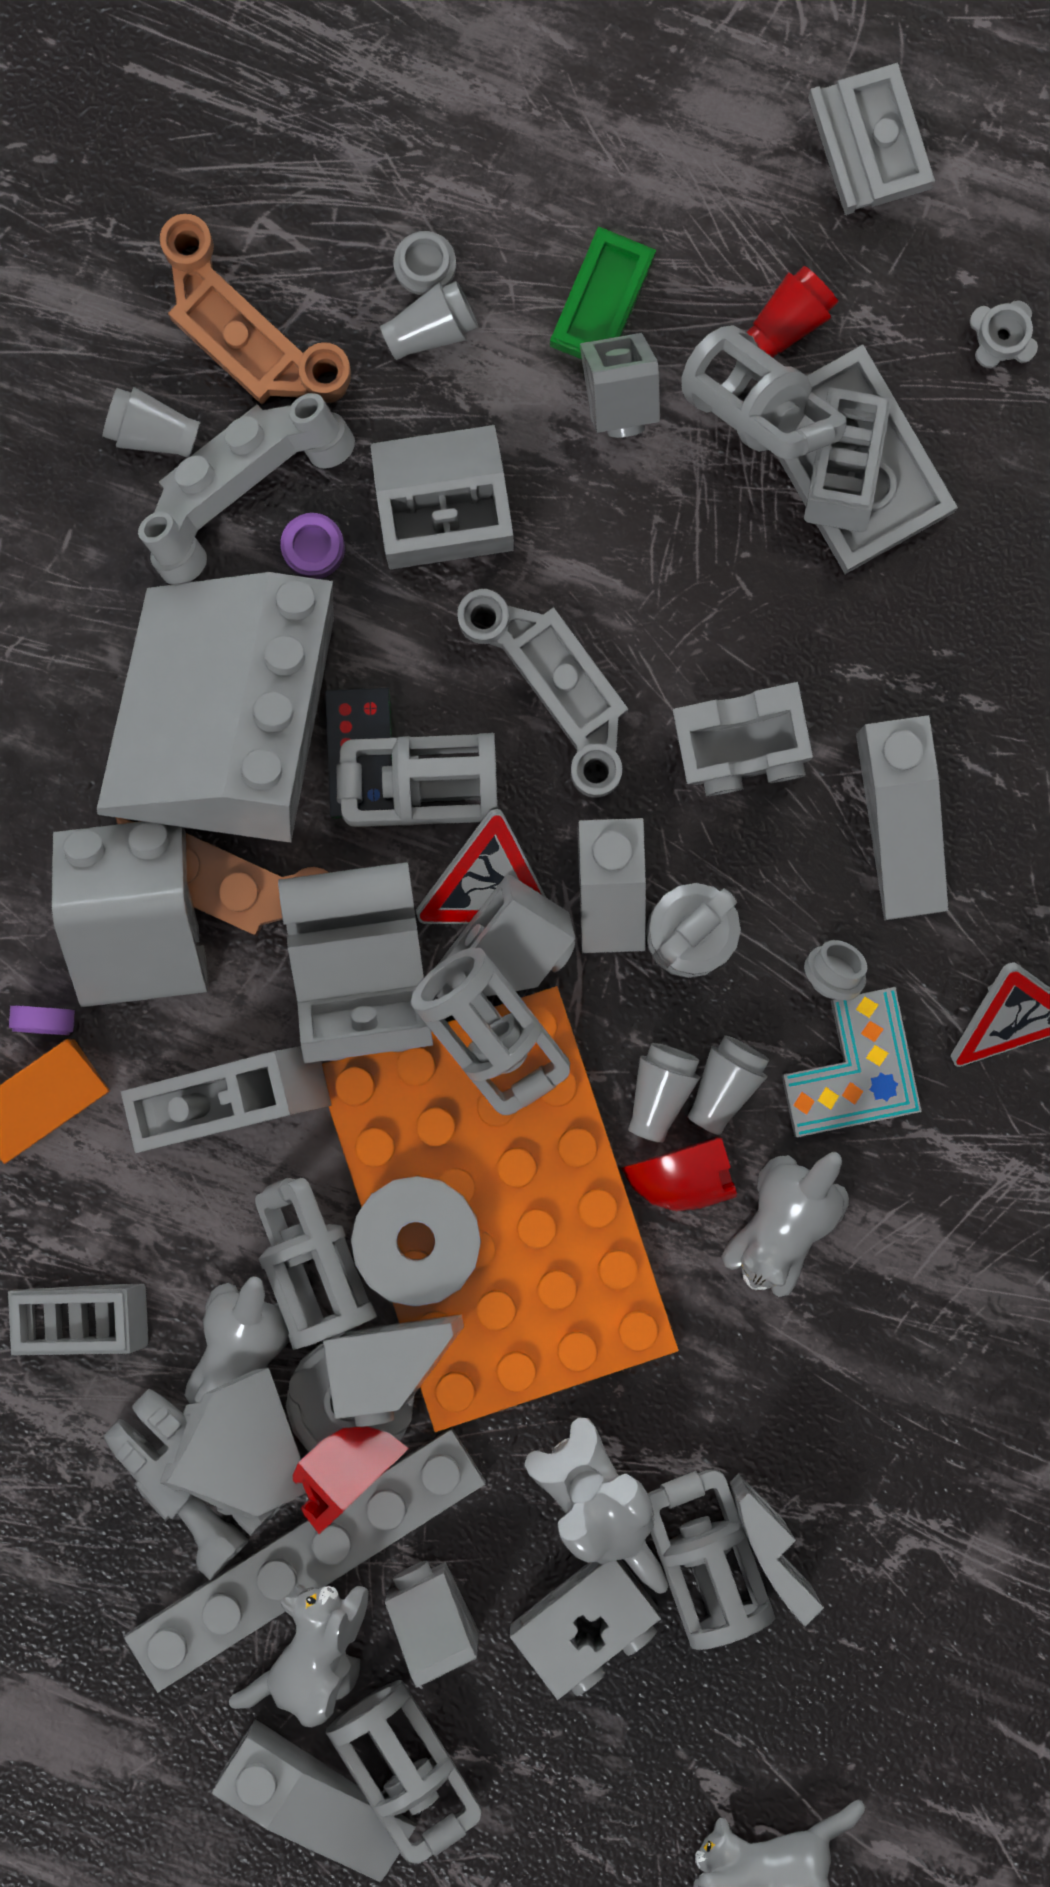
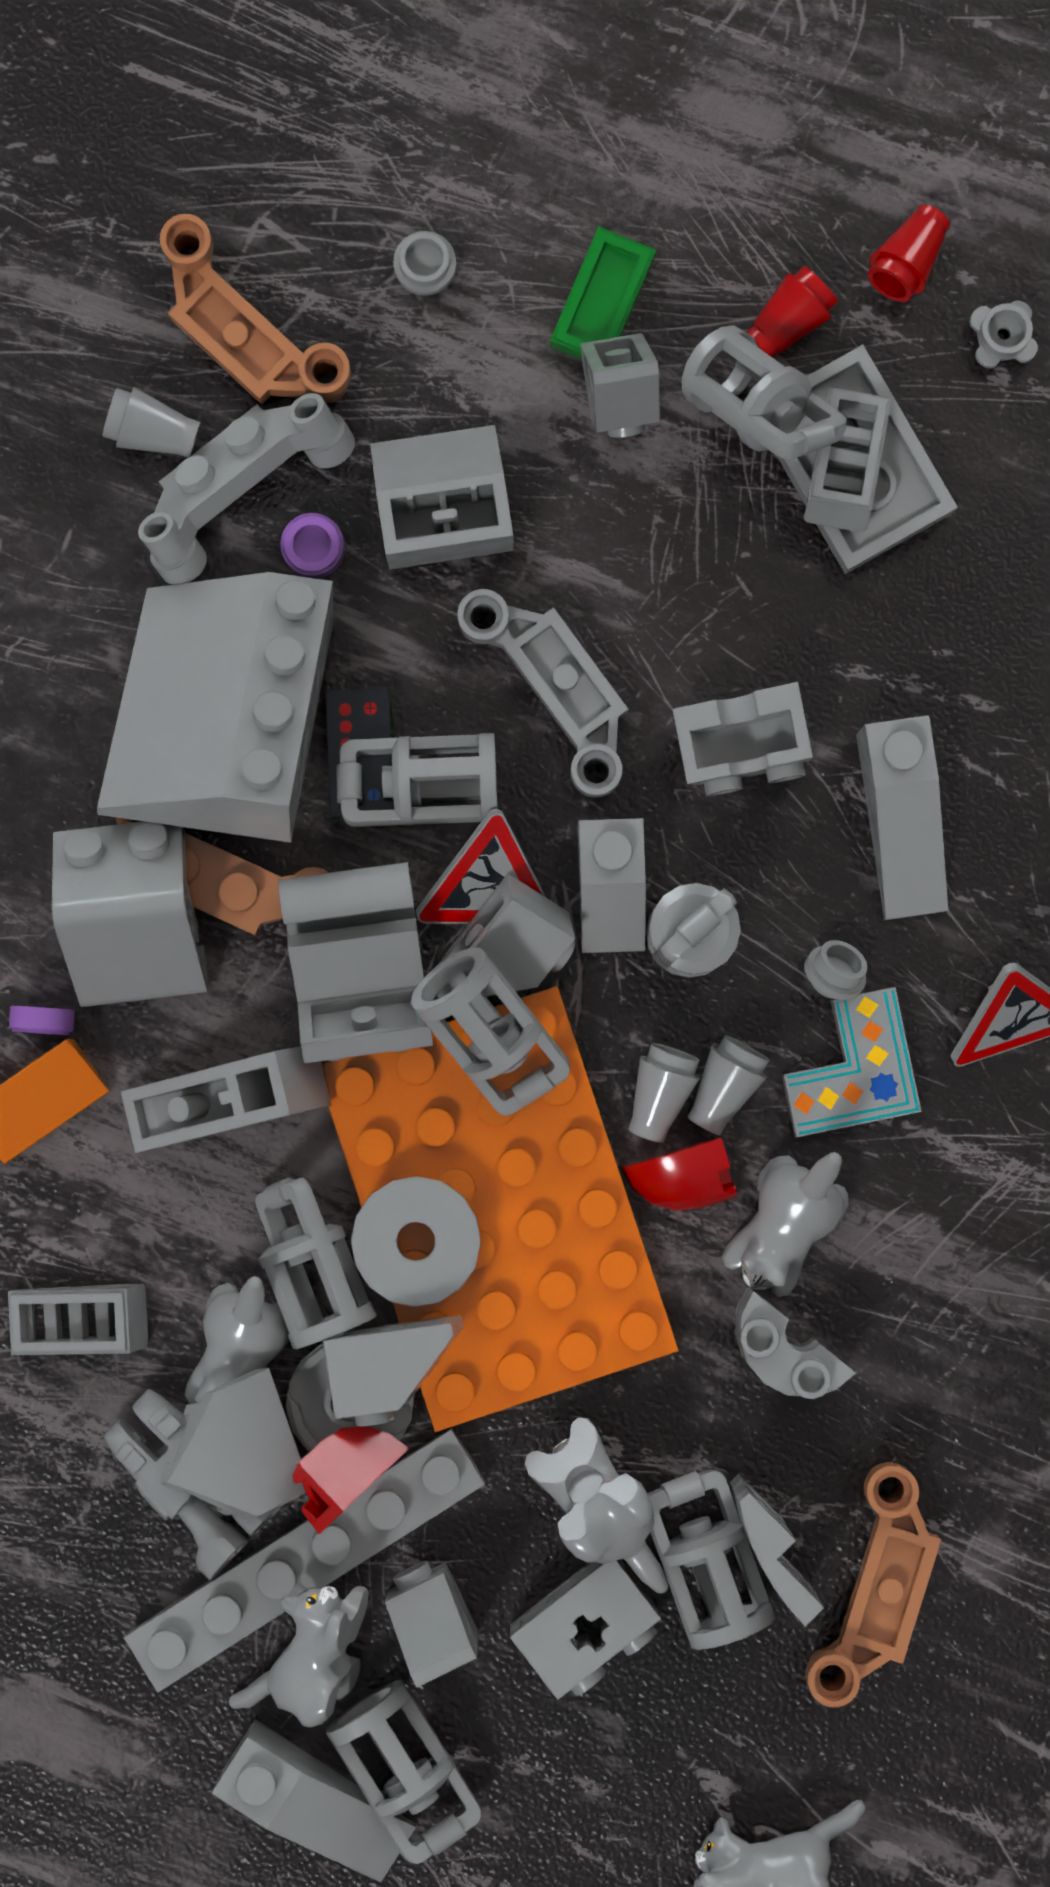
light grey cone [380,281,478,360] -> none
light grey plate [808,63,935,215] -> none
none -> light grey cylinder [735,1286,856,1399]
none -> nougat plate [805,1462,942,1707]
none -> red cone [867,204,950,302]

